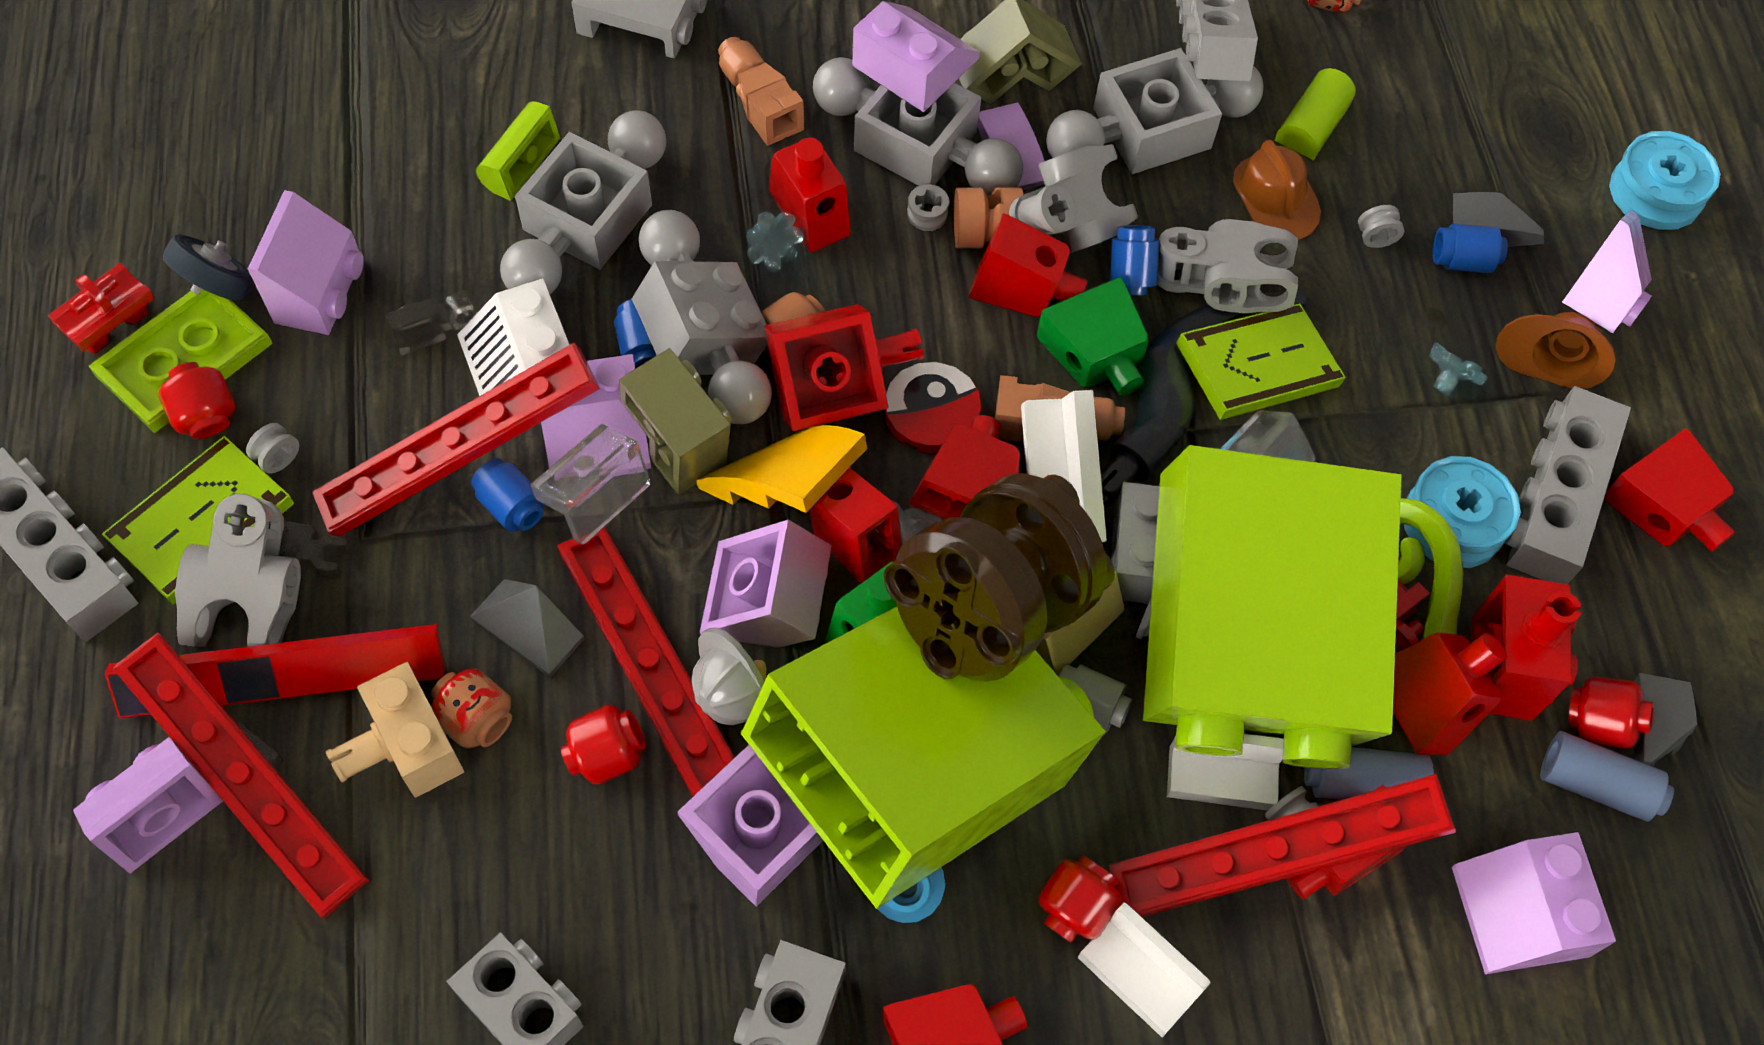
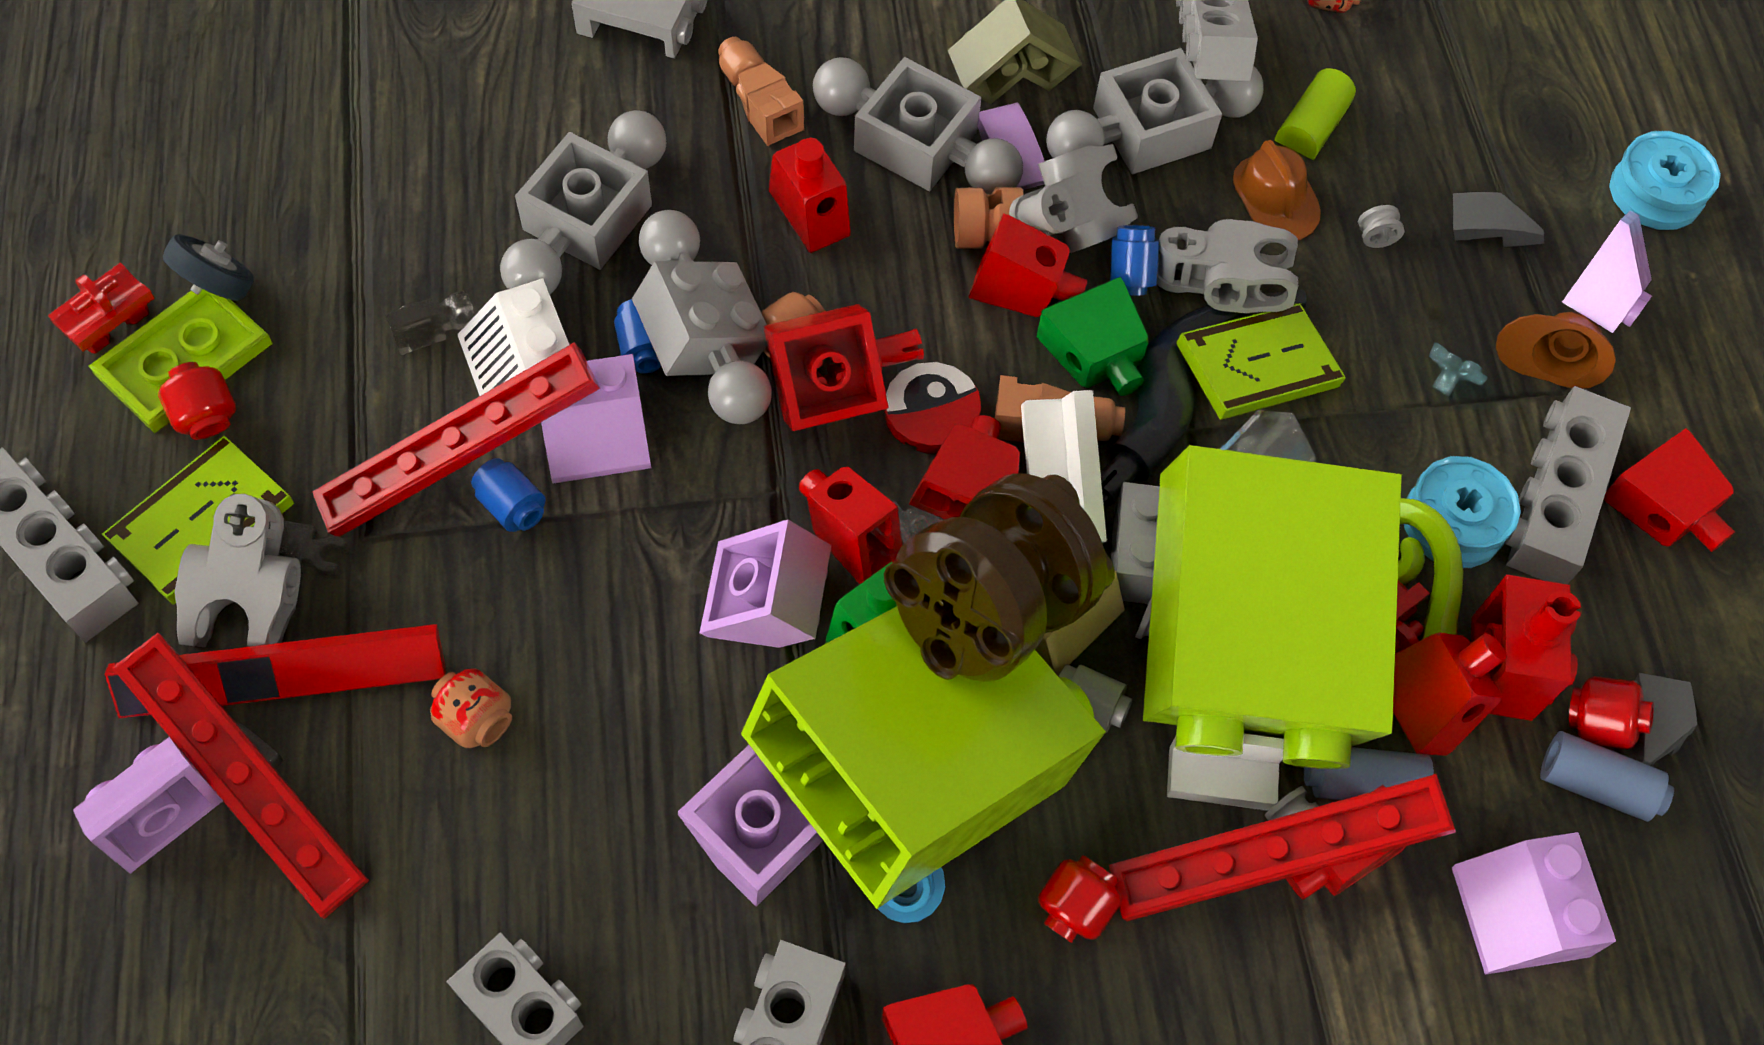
light grey bush [246,423,299,474] -> none
lavender slope [248,190,363,335] -> none
tan brick [326,661,464,798] -> none
dark grey slope [470,579,584,678] -> none
lime brick [476,102,560,201] -> none
clear panel [530,423,650,545] -> none
red tile [557,524,735,797] -> none
red head [561,705,647,785] -> none
olive brick [619,348,732,496] -> none
light grey piece [692,627,766,725] -> none
yellow slope [696,425,867,513] -> none
clear light blue plant [746,211,804,272] -> none
lavender slope [852,1,980,112] -> none
light grey bush [907,184,949,231] -> none
white panel [1078,903,1211,1037] -> none
blue brick [1433,224,1508,273] -> none

